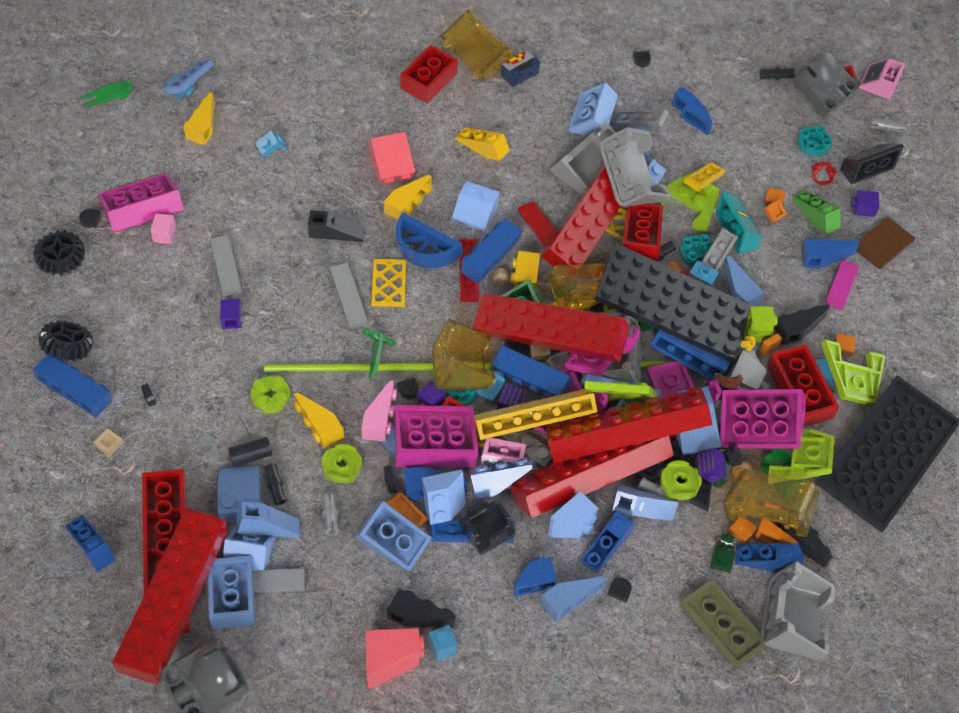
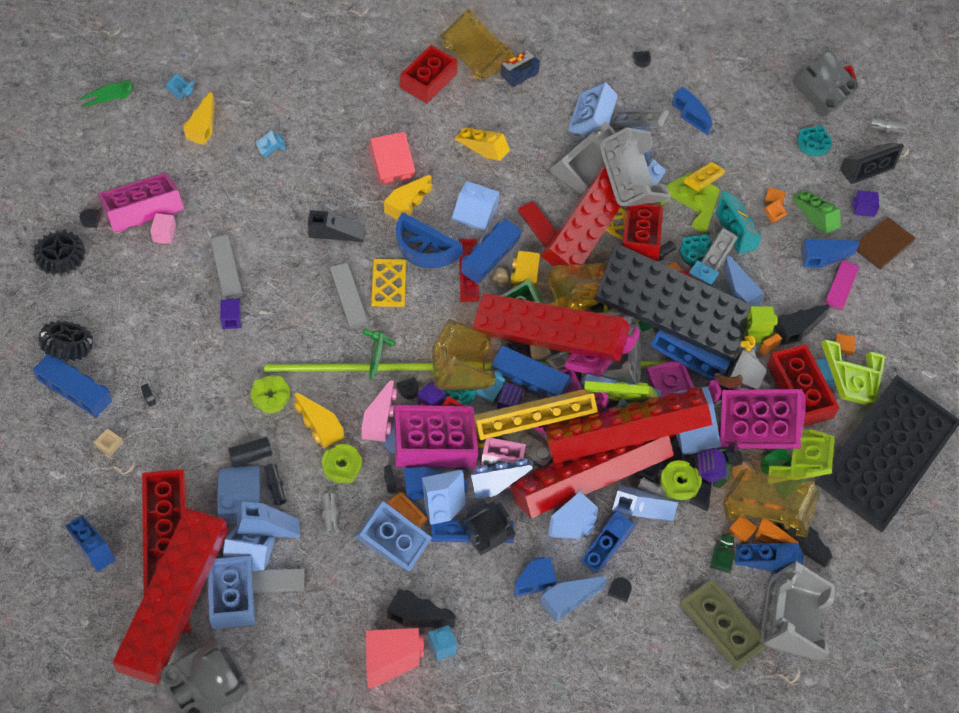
medium blue tile [165,60,214,94] -> none
black pin [760,67,795,80] -> none
red piece [811,162,838,186] -> none
bright pink slope [859,58,905,100] -> none

